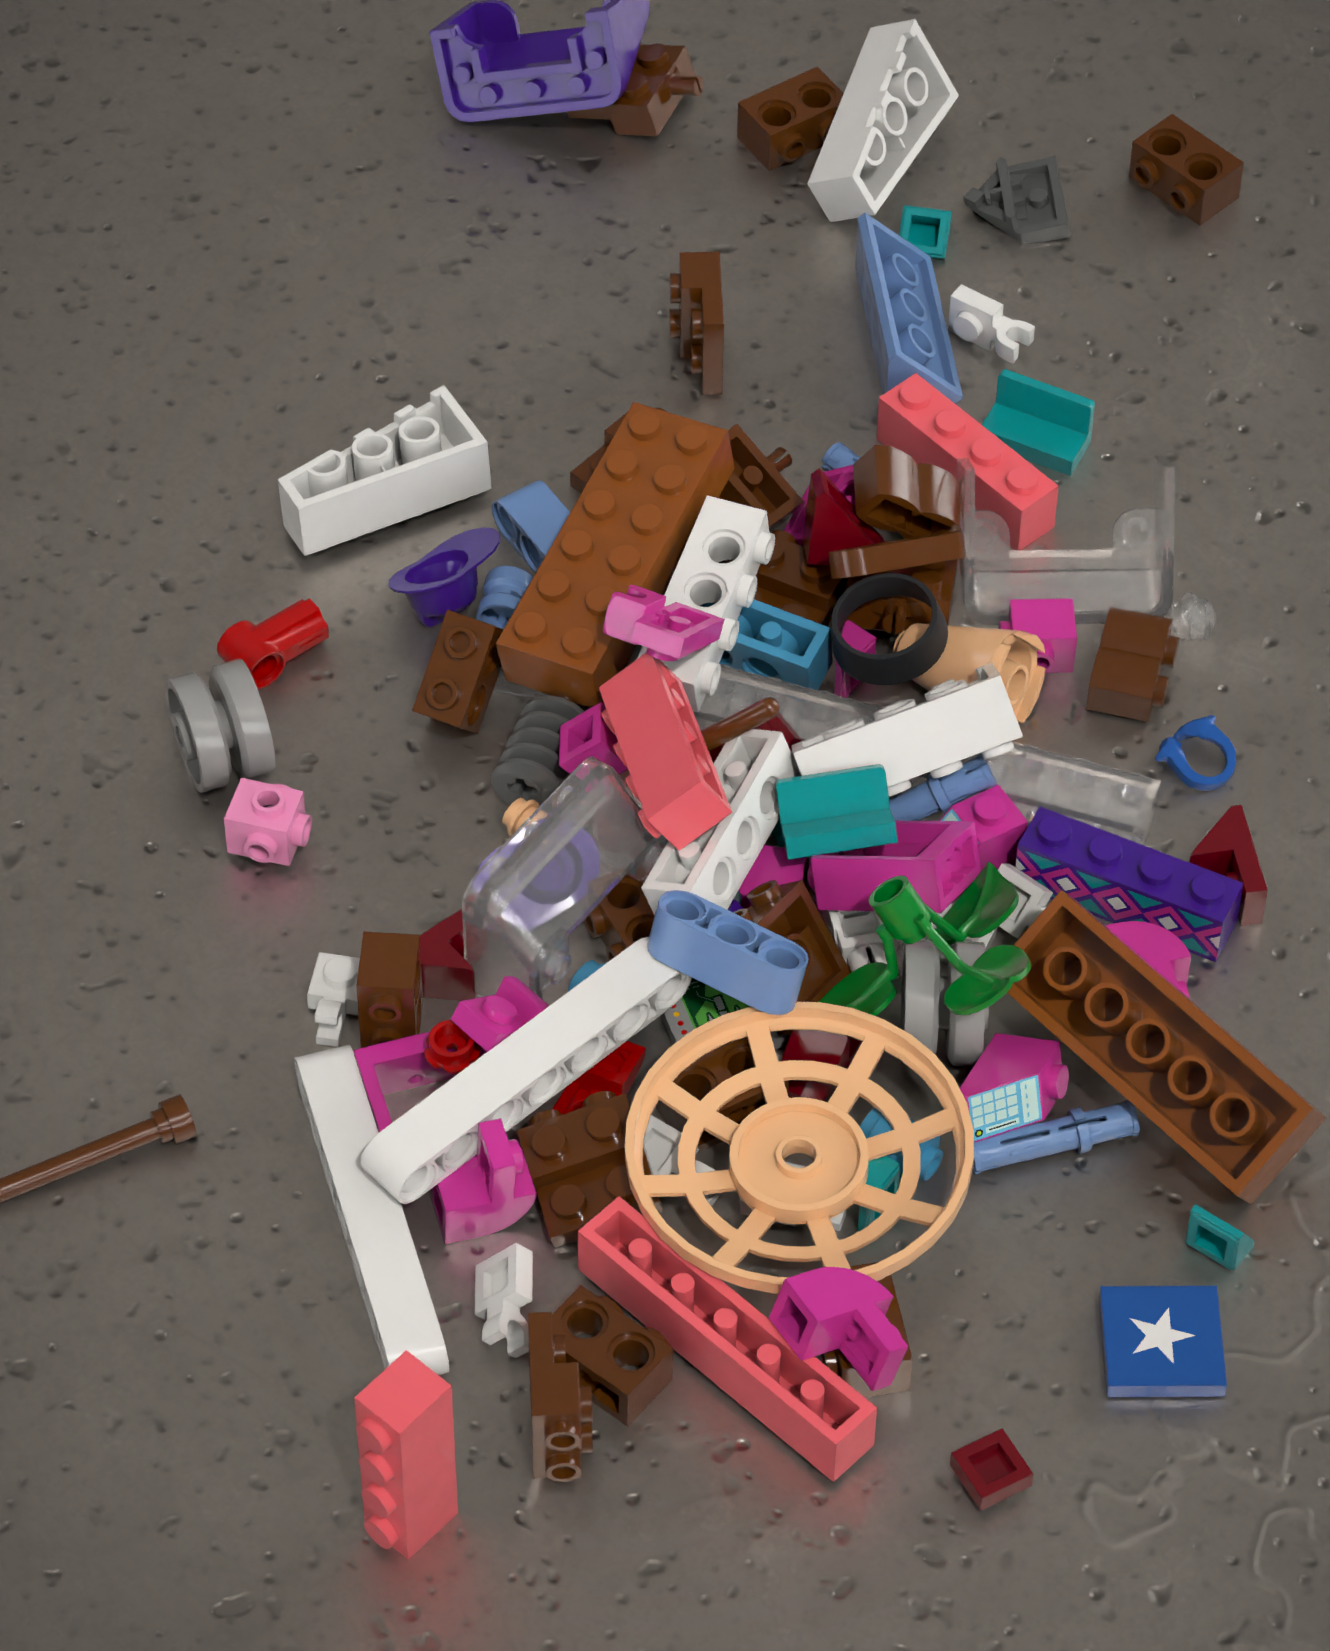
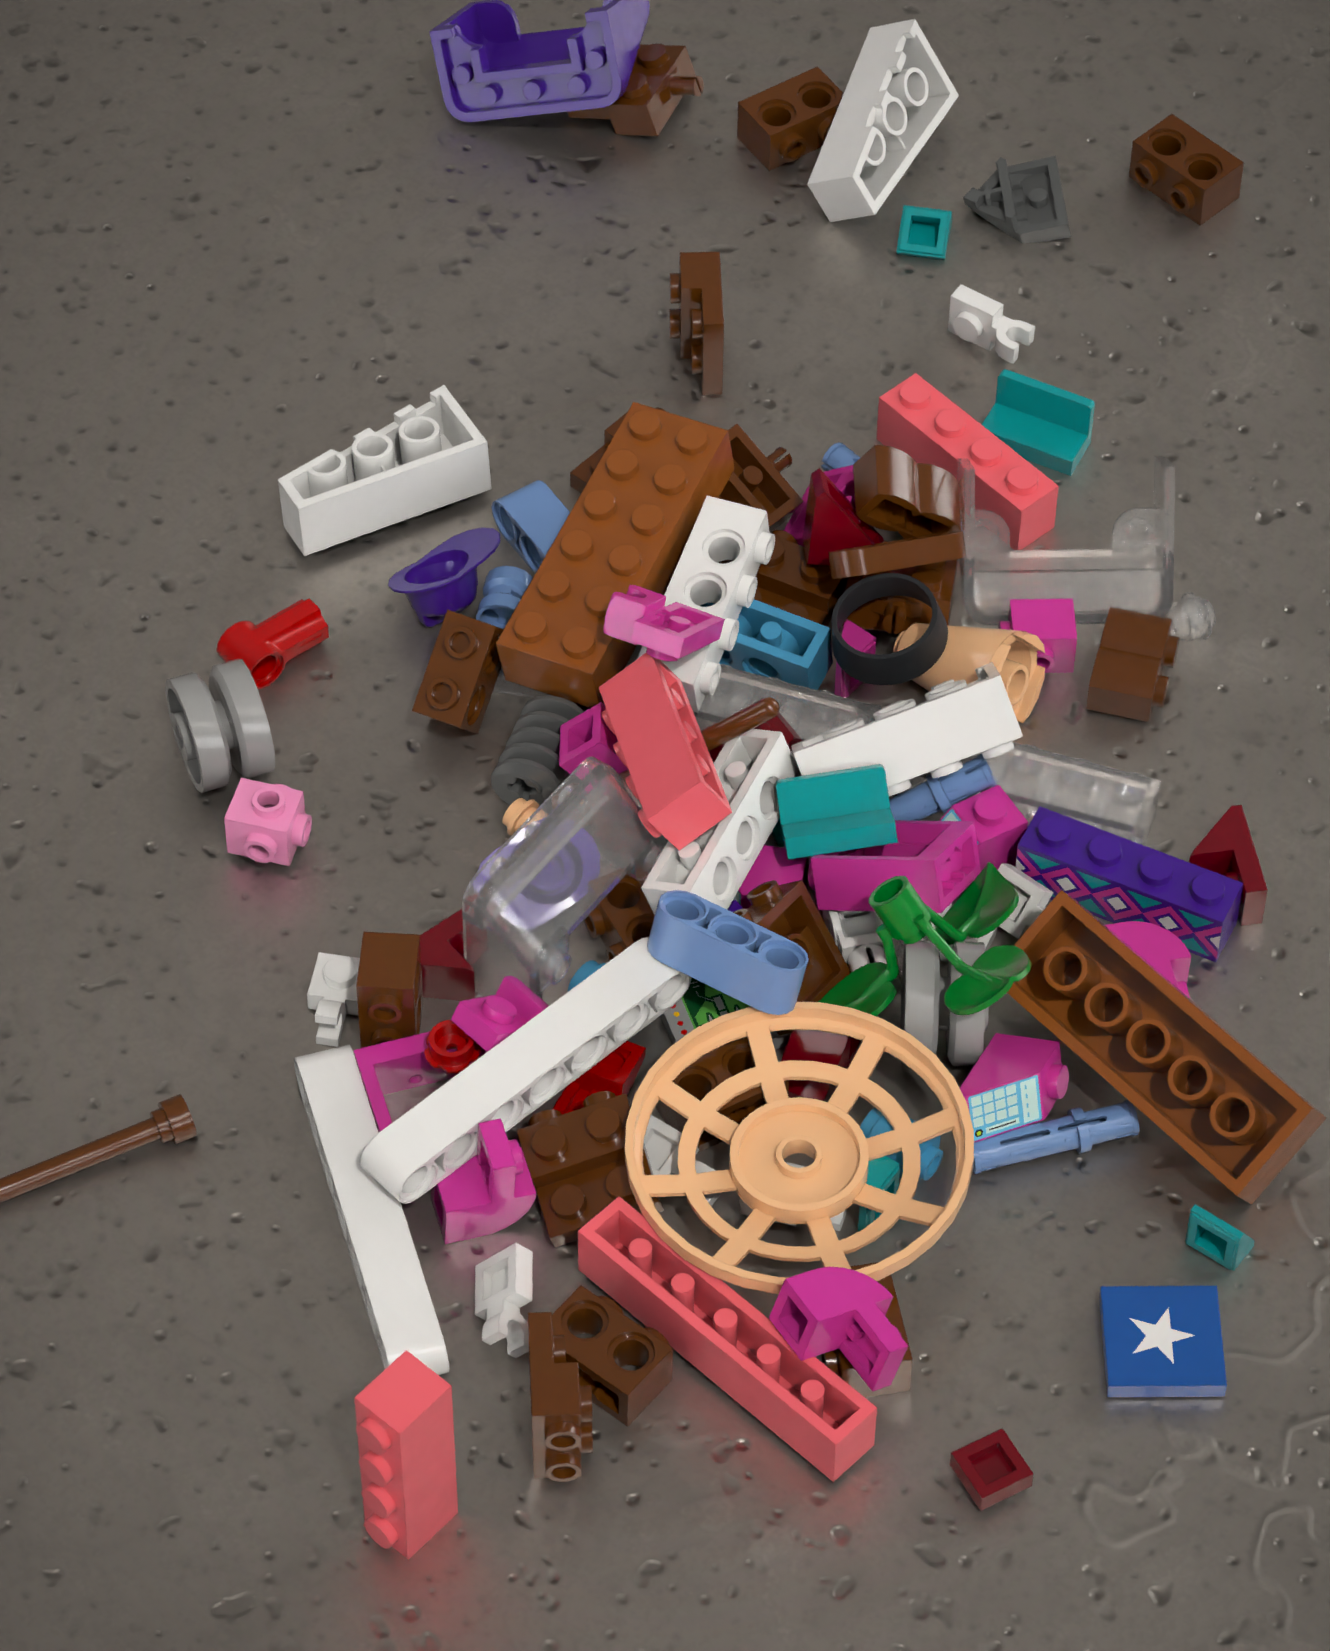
medium blue slope [855,213,963,404] -> none
blue piece [1155,715,1237,791] -> none

